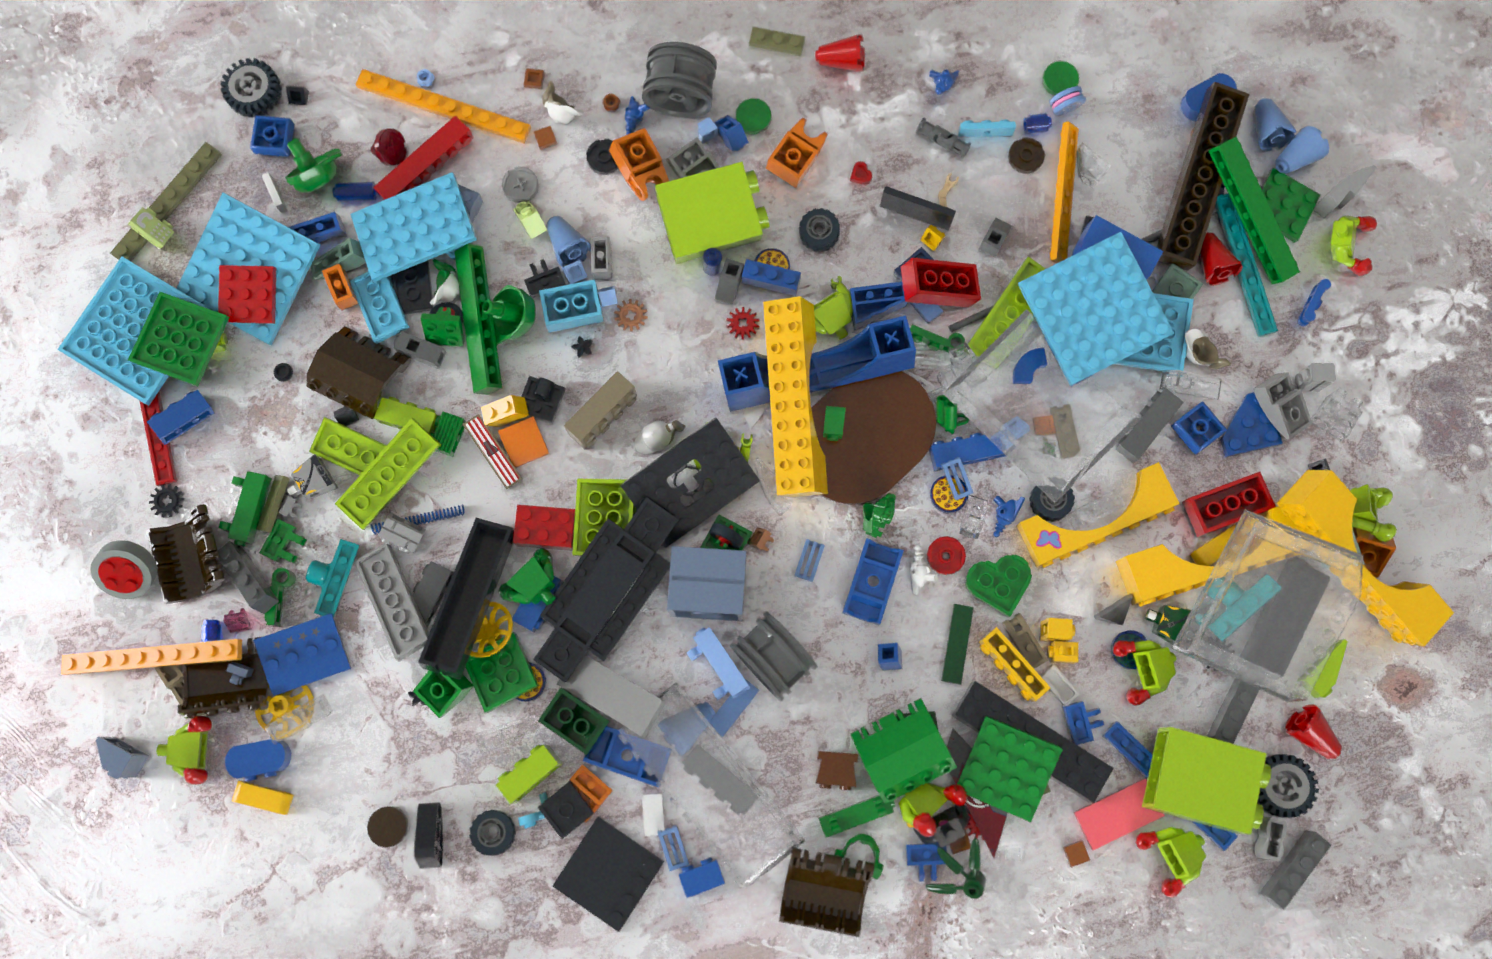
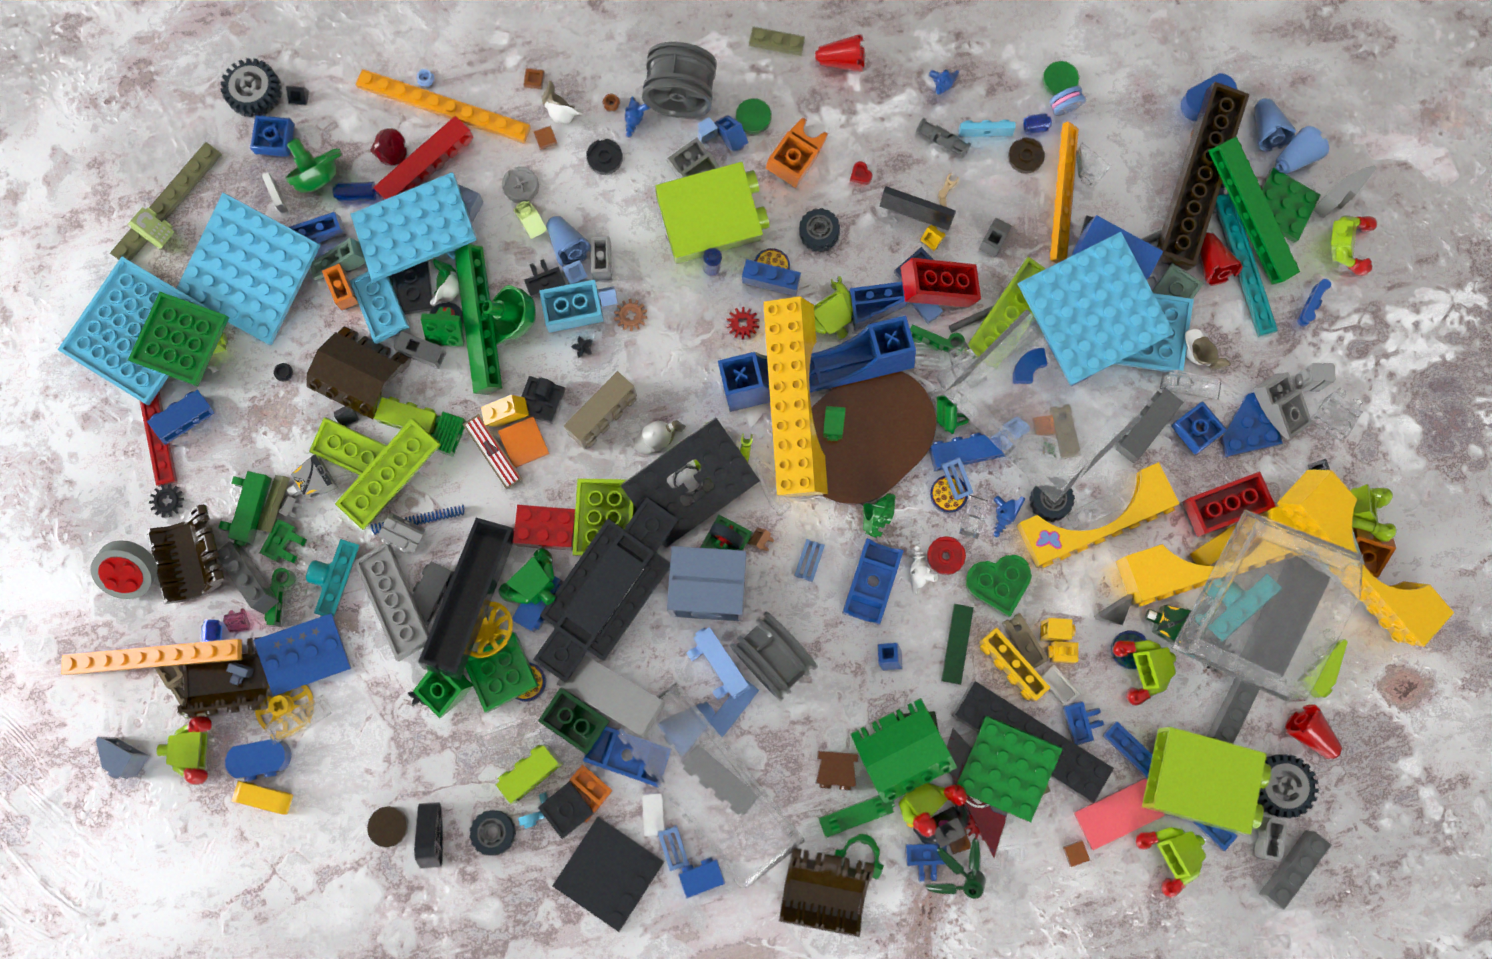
red plate [218,265,276,324] -> none
orange brick [609,128,669,201] -> none
dark grey slope [715,258,744,305] -> none

